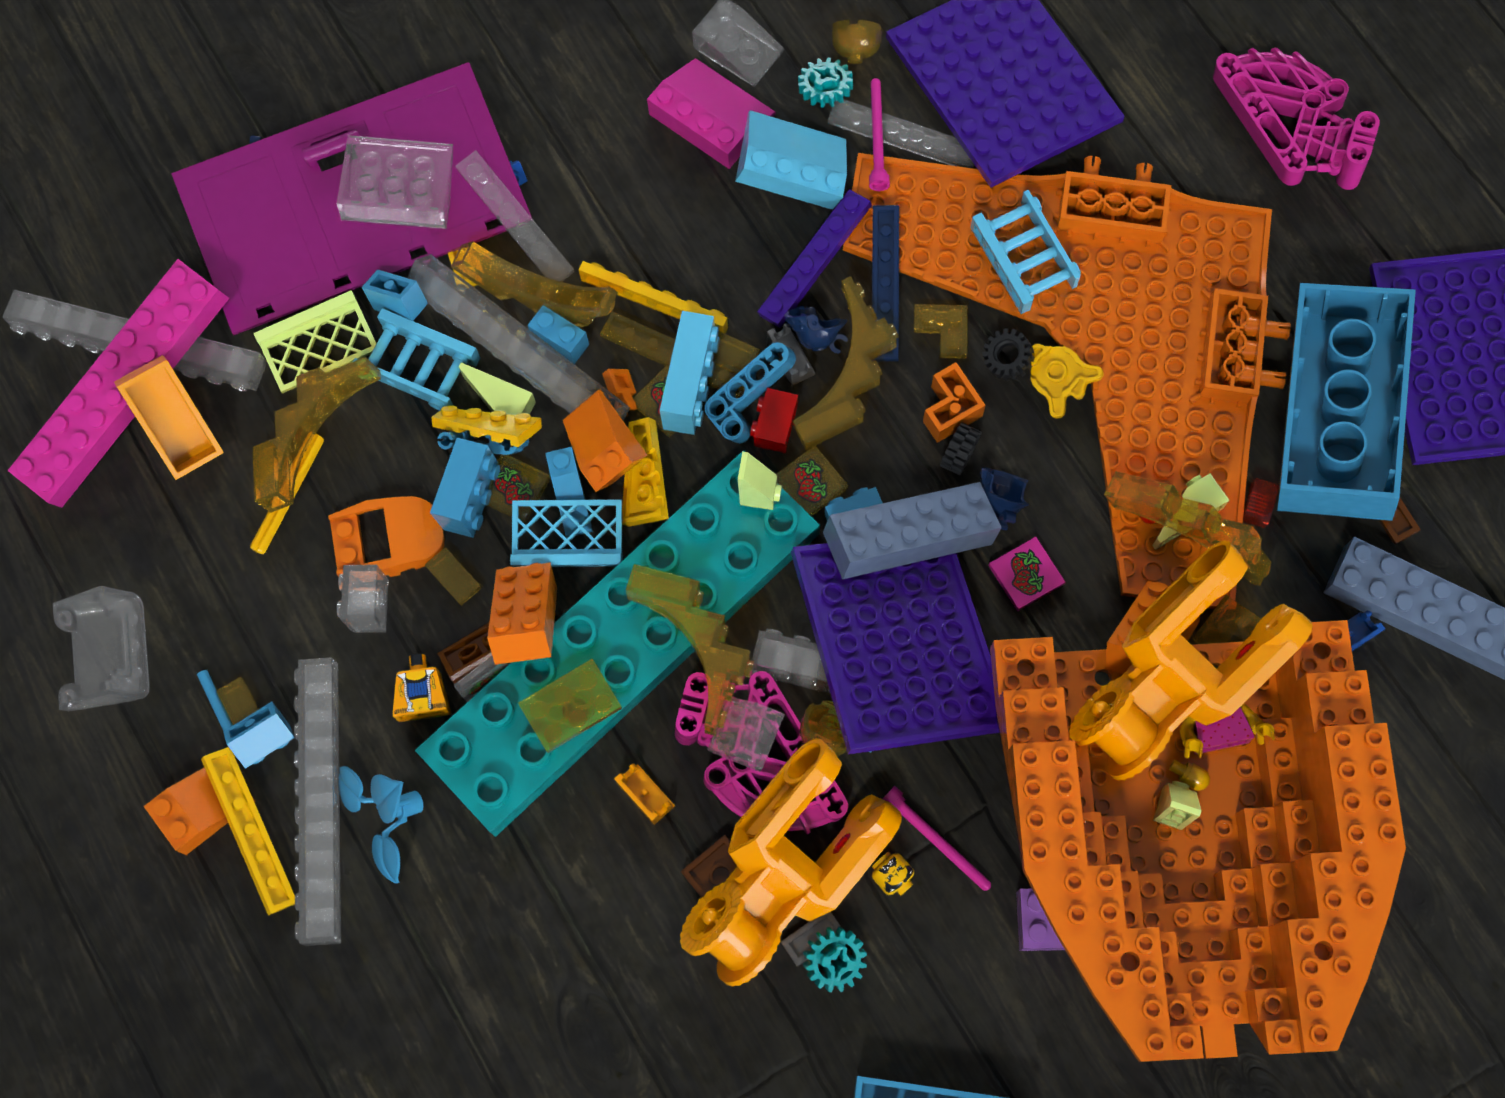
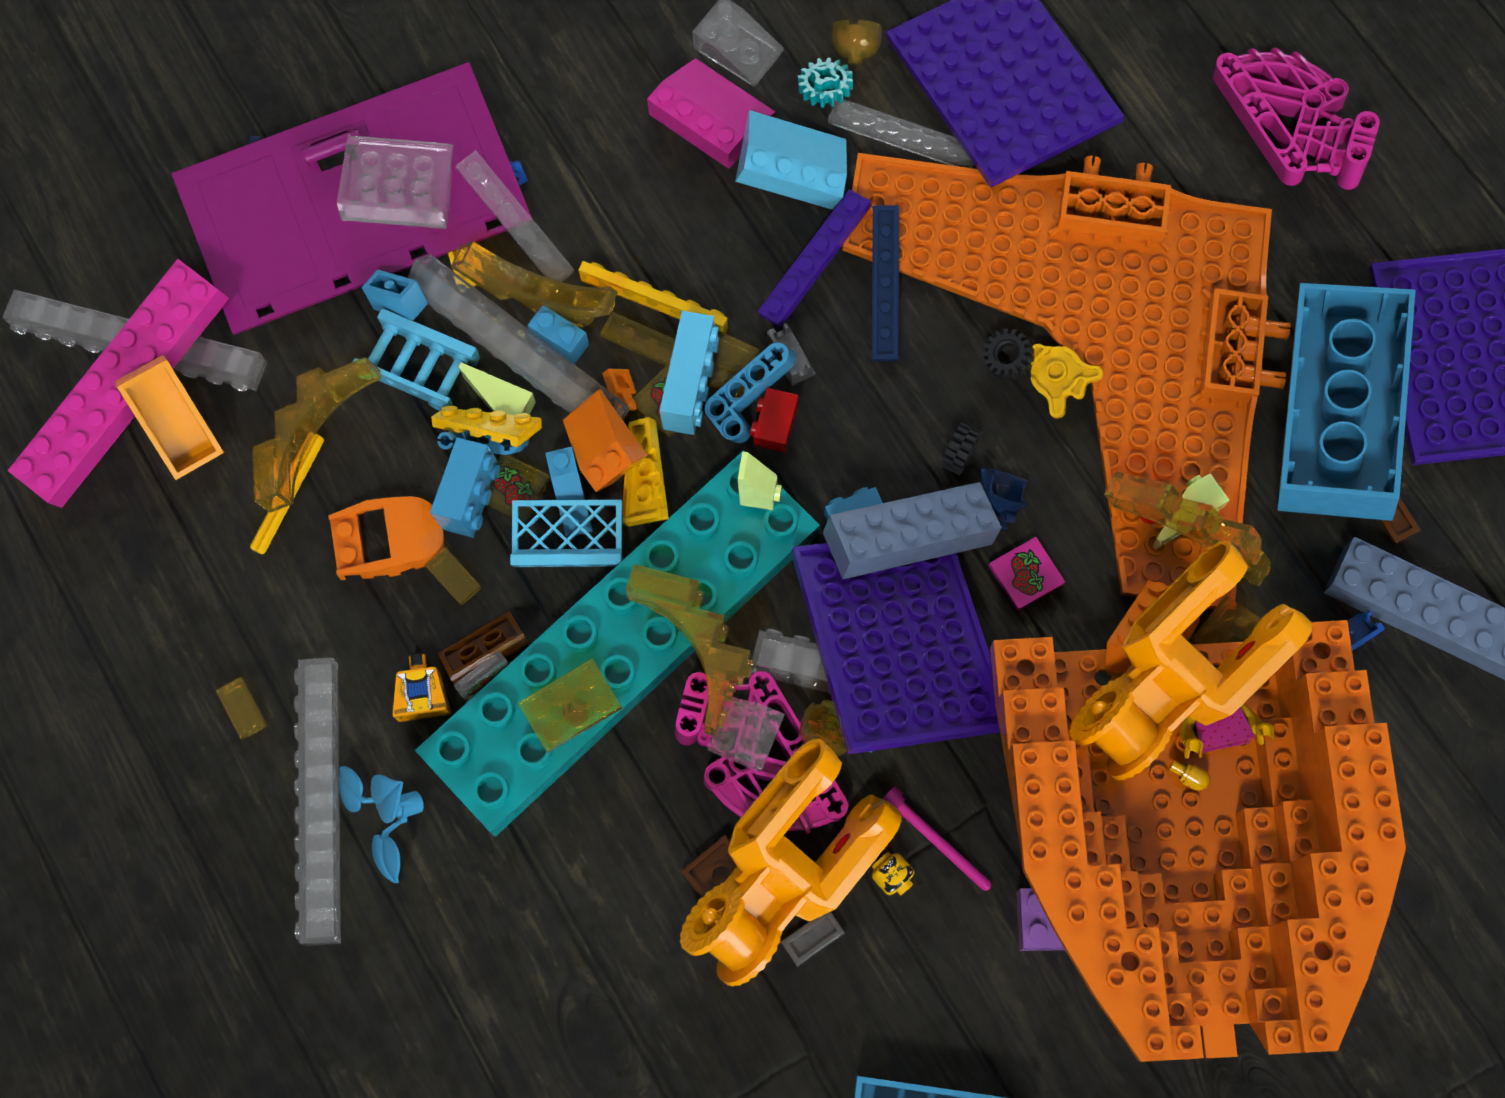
clear windscreen [53,586,150,711] -> none
orange slope [144,767,256,855] -> none
dark azure bar [197,670,233,731] -> none
yellow plate [201,747,297,916] -> none
brick [223,701,294,769] -> none
yellowish green fence [253,291,377,393] -> none
clear brick [337,565,389,633] -> none
orange brick [487,562,557,665] -> none
light orange hinge [614,763,675,825] -> none
clear yellow tile [776,446,849,516] -> none
dark blue helmet [784,305,848,354] -> none
clear yellow arch [793,276,899,450] -> none
teal gear [803,927,867,992] -> none
dark pink piece [869,78,890,191] -> none
clear yellow plate [914,304,967,358] -> none
orange brick [923,362,986,443] -> none
medium azure fence [970,190,1081,314] -> none
yellowish green slope [1153,781,1202,830] -> none
clear red piece [1243,478,1280,528] -> none

